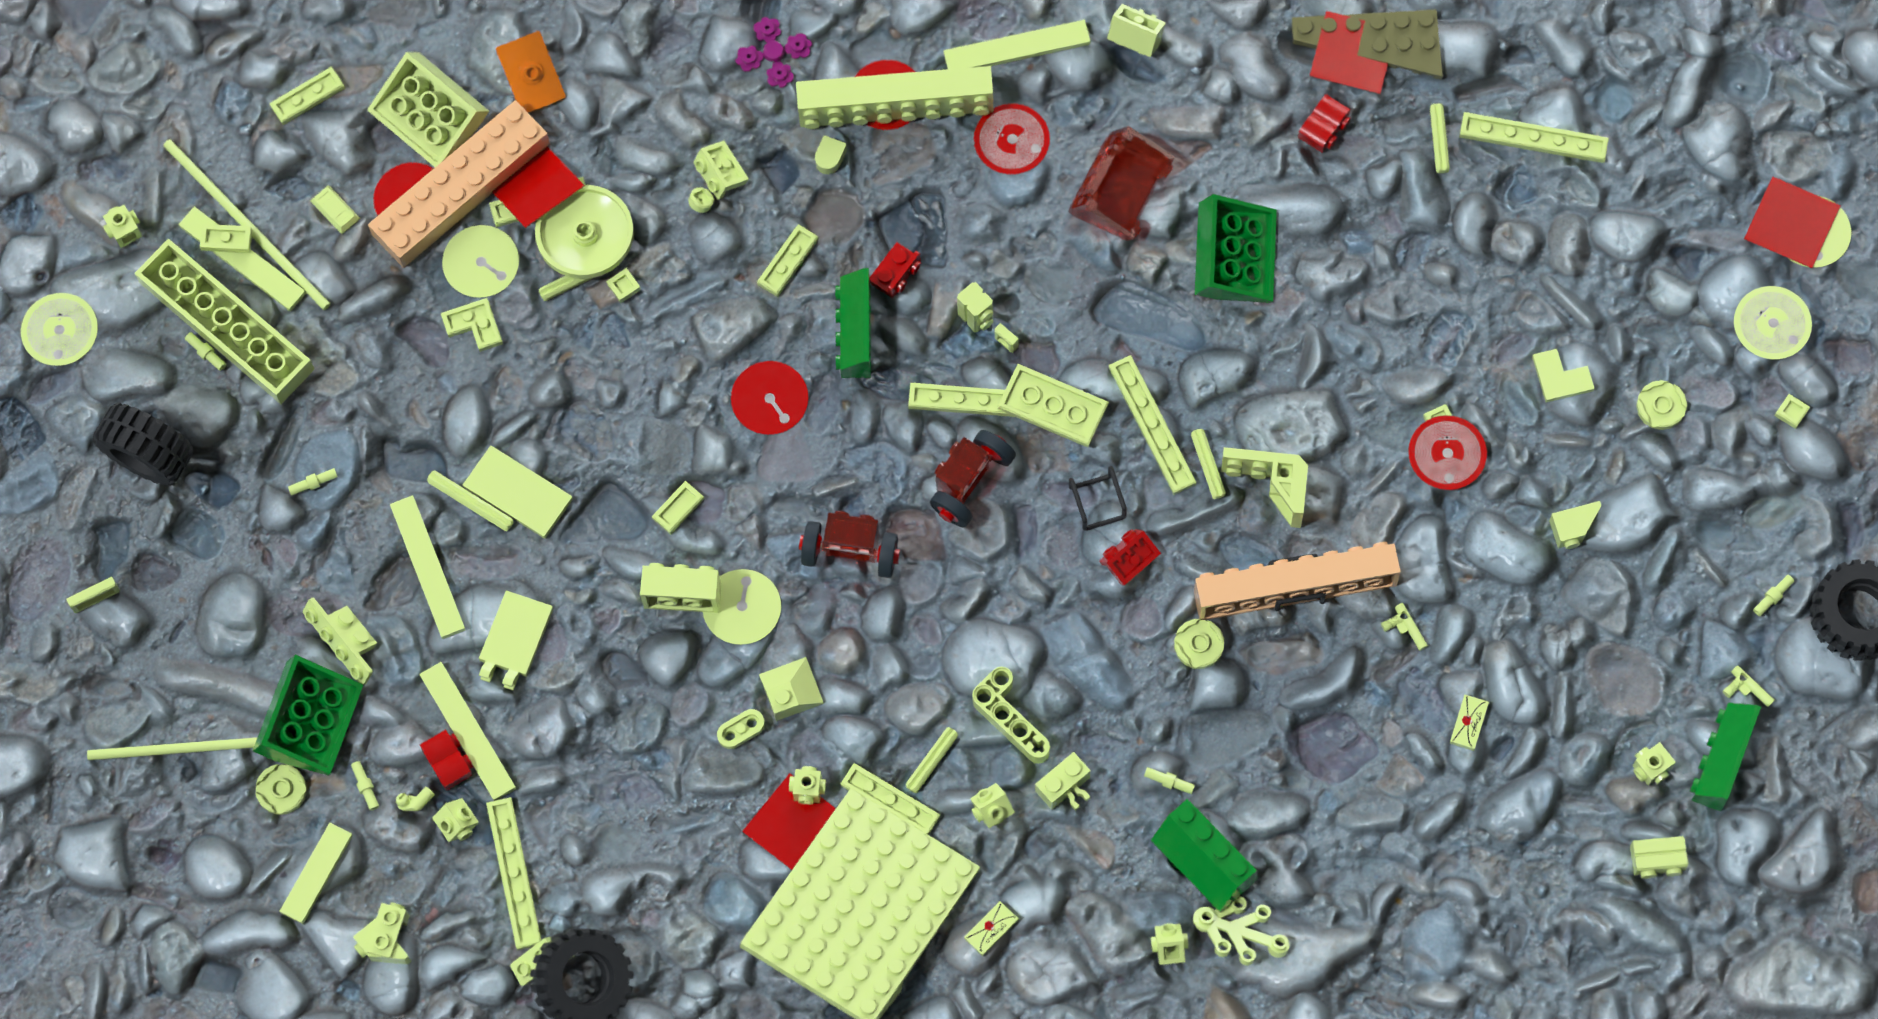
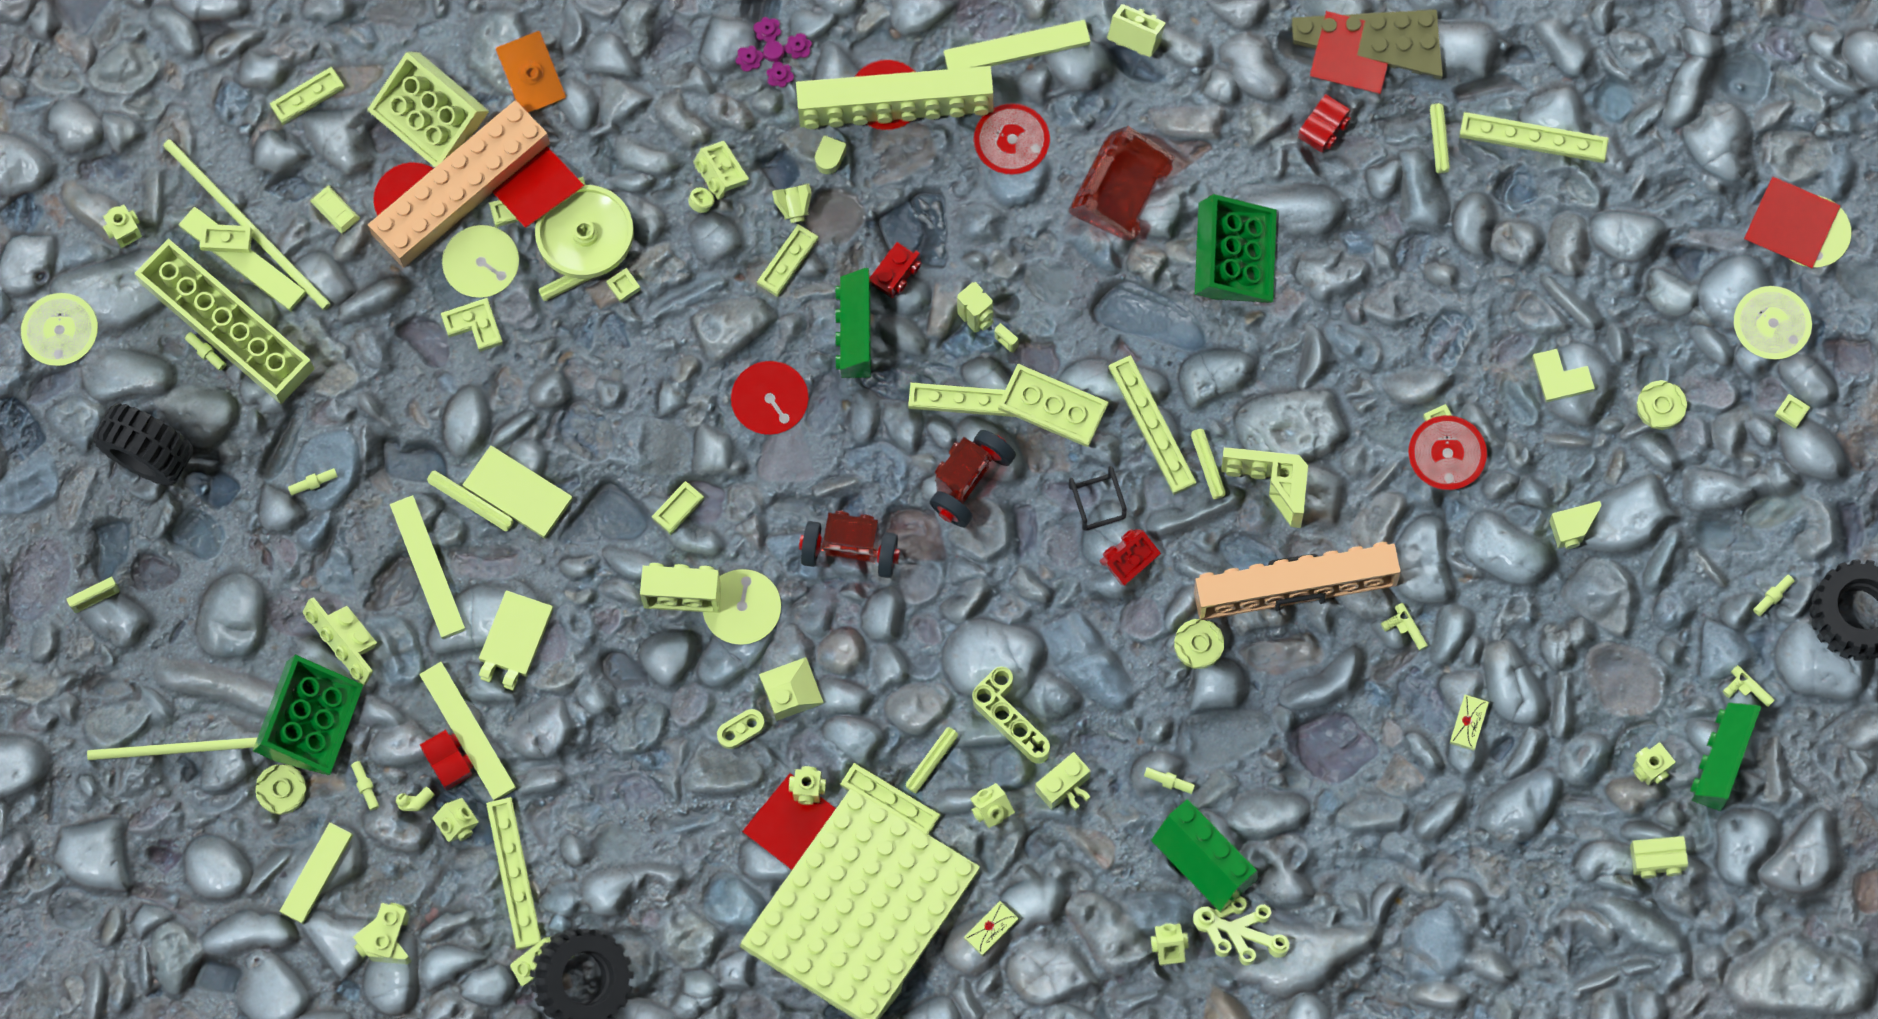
none -> yellowish green brick [772,184,811,223]

